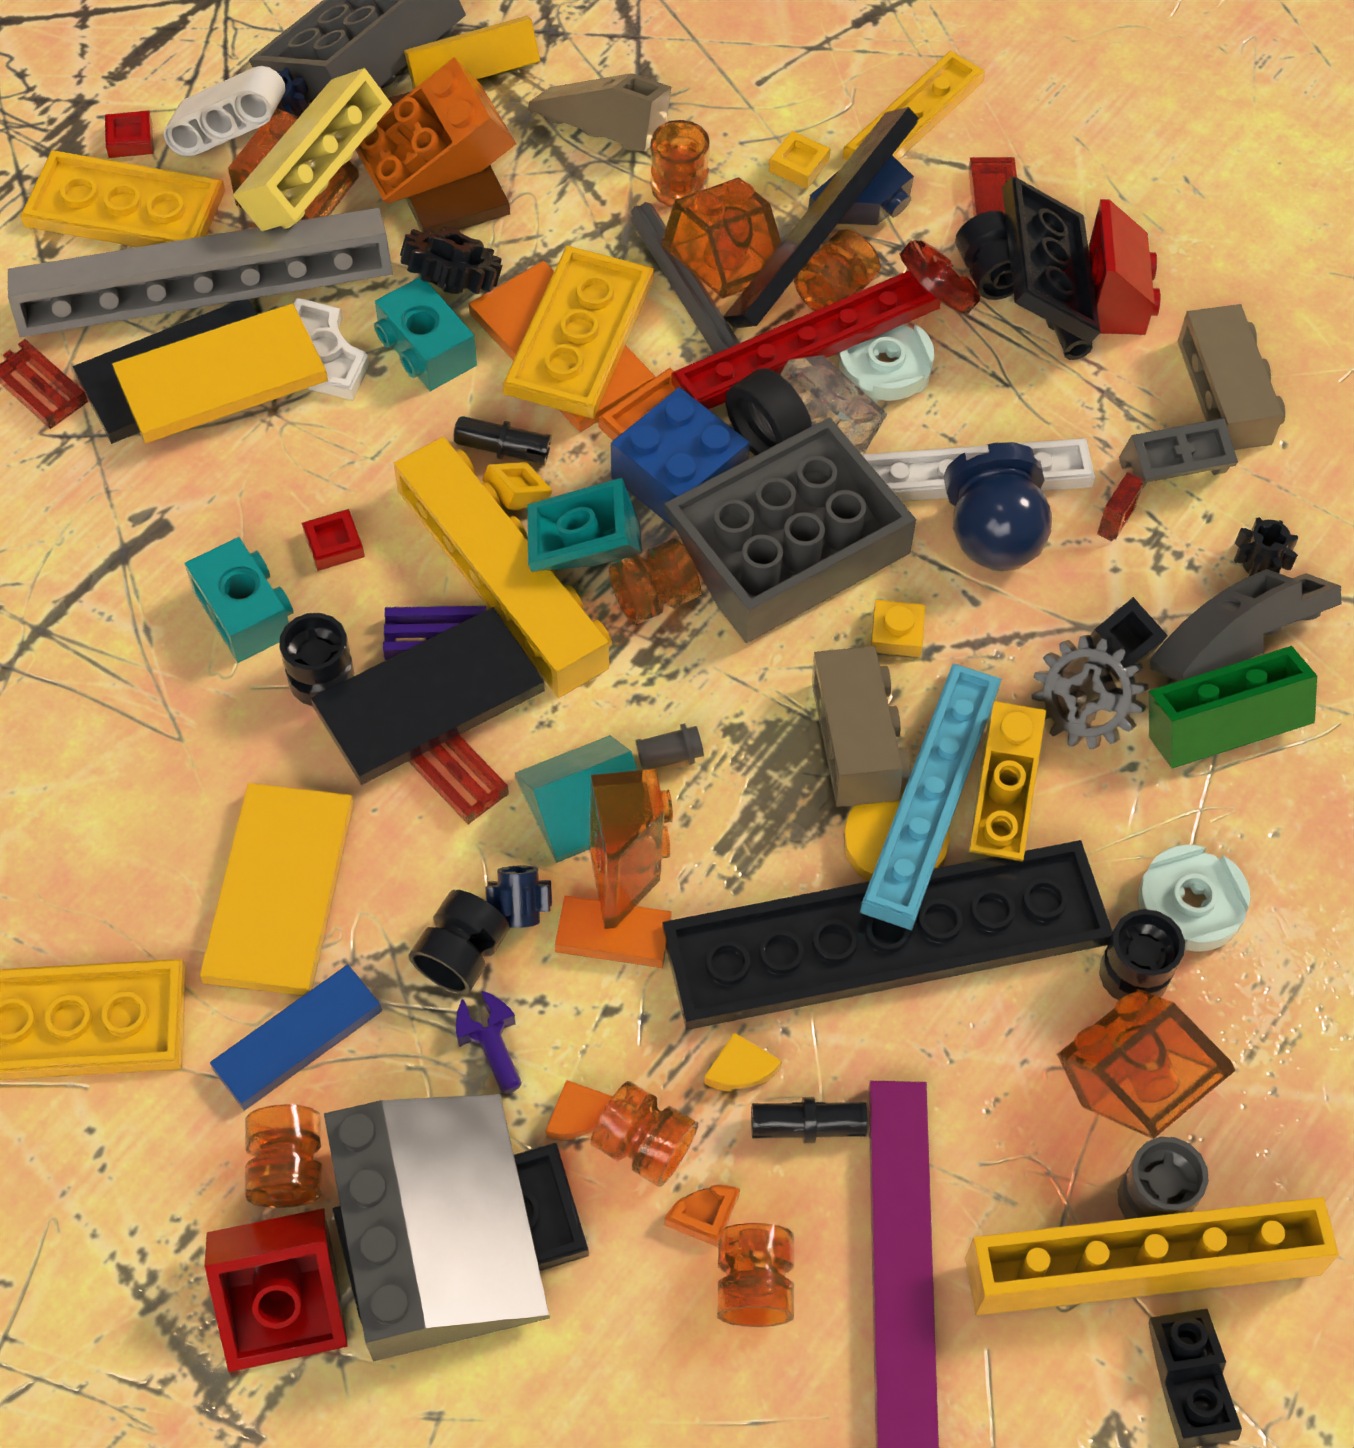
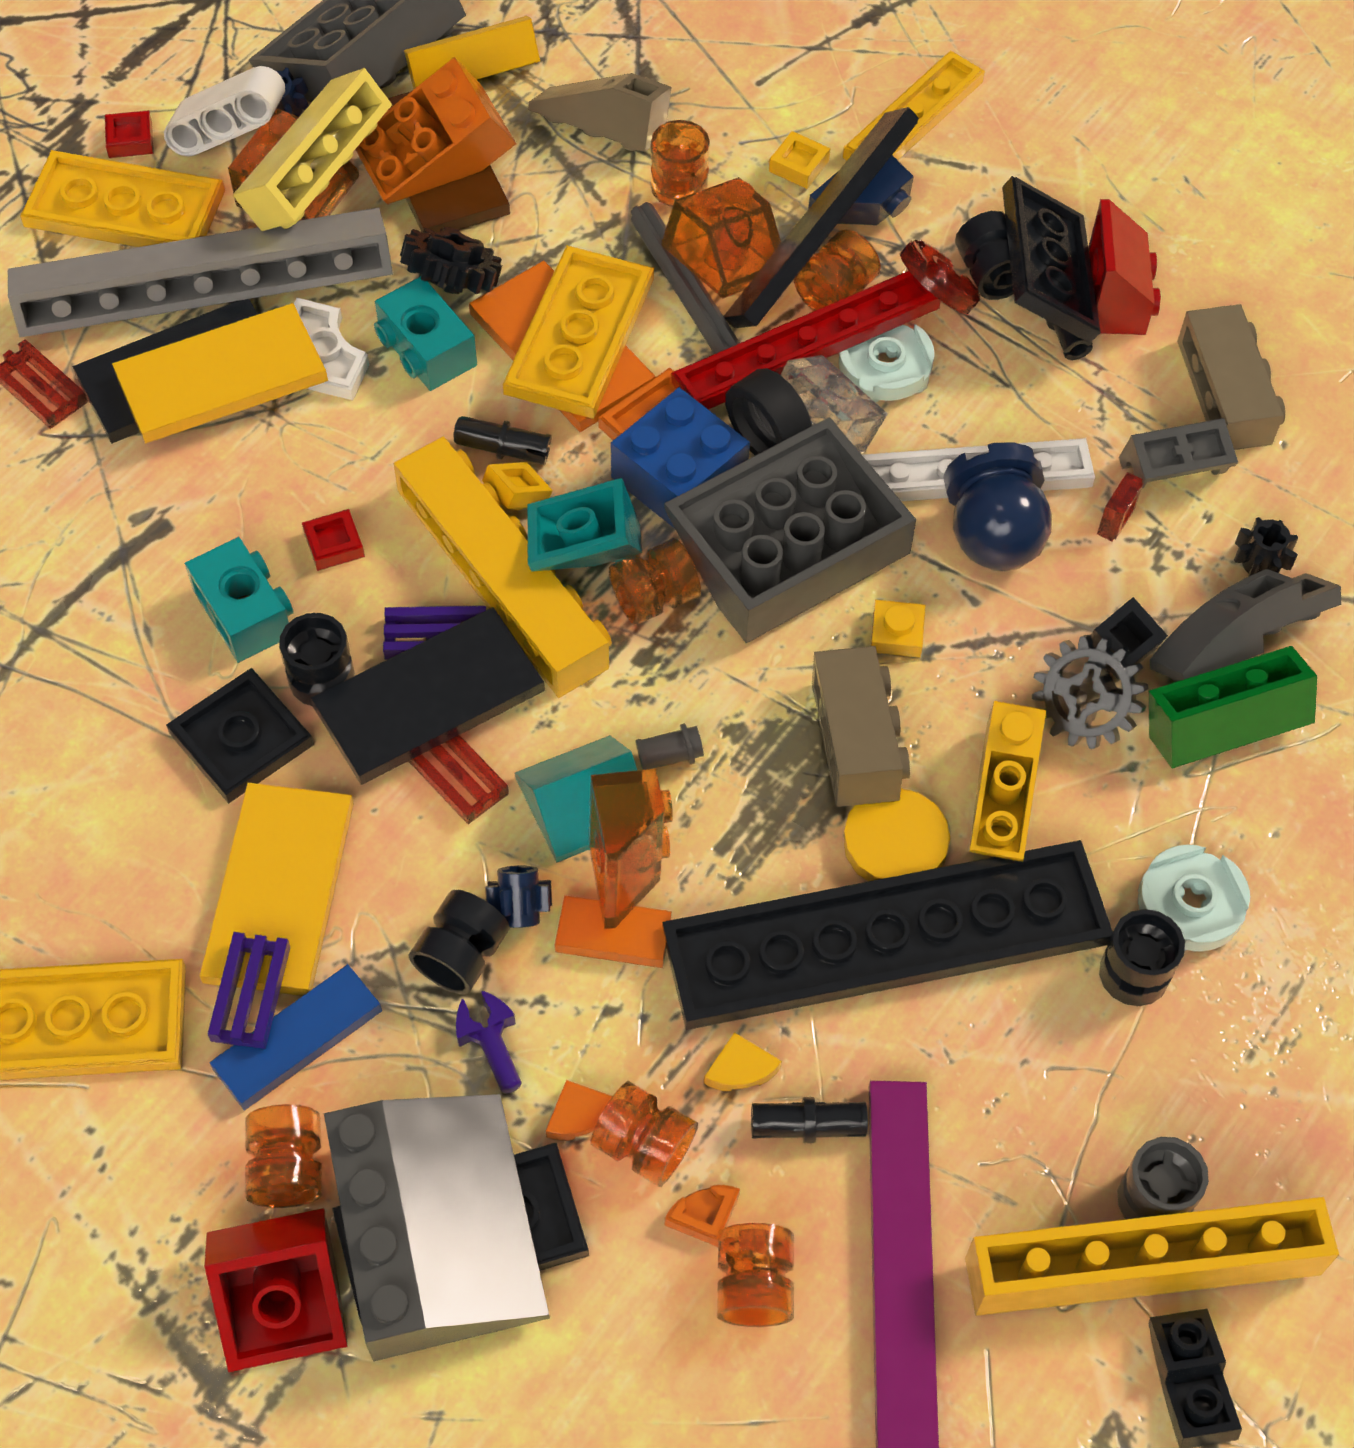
medium azure tile [860,663,1002,930] -> none
clear red tile [968,157,1017,217] -> none
clear orange slope [1057,989,1236,1139] -> none
none -> black tile [166,668,314,804]
none -> dark purple tile [207,932,290,1049]

